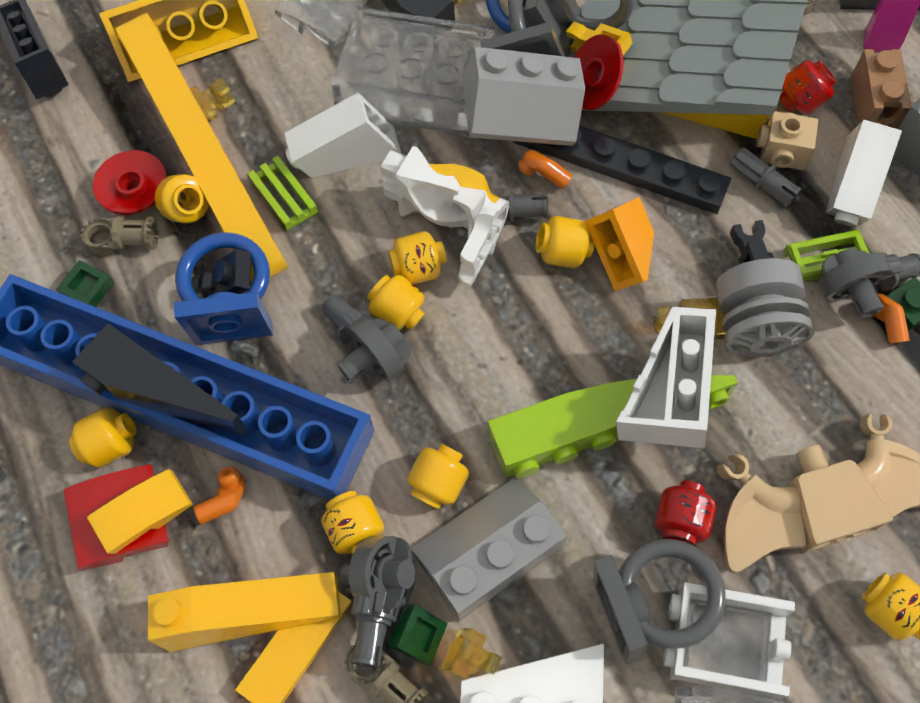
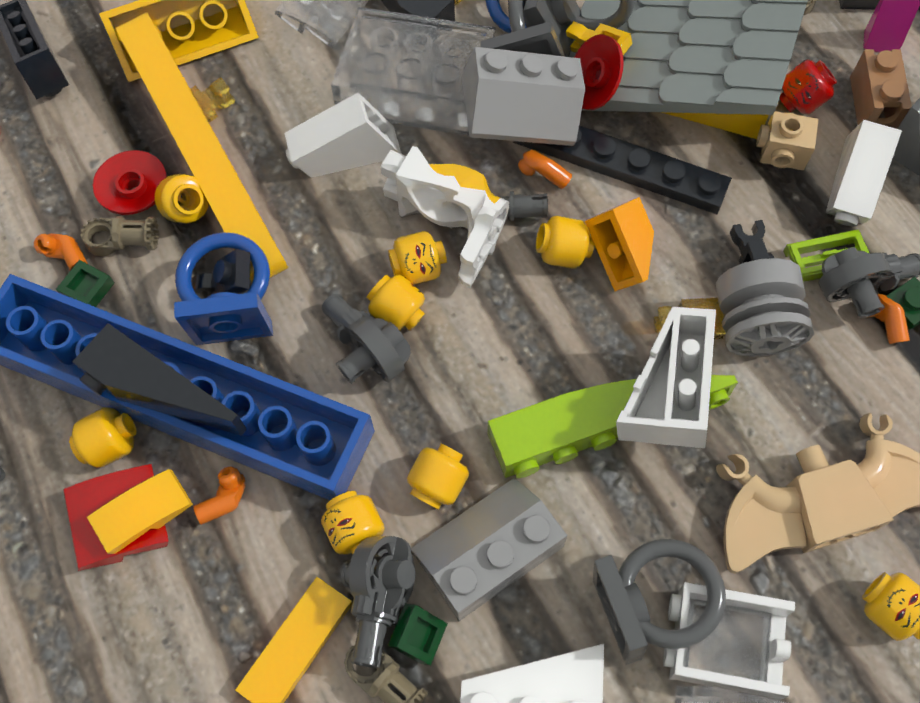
yellow slope [148,572,341,652] -> none
lime tile [247,155,318,231] -> none
clear yellow plate [440,628,502,679] -> none
red head [654,480,717,547] -> none
dark grey axle [730,148,802,208] -> none
none -> orange arm [34,233,88,271]

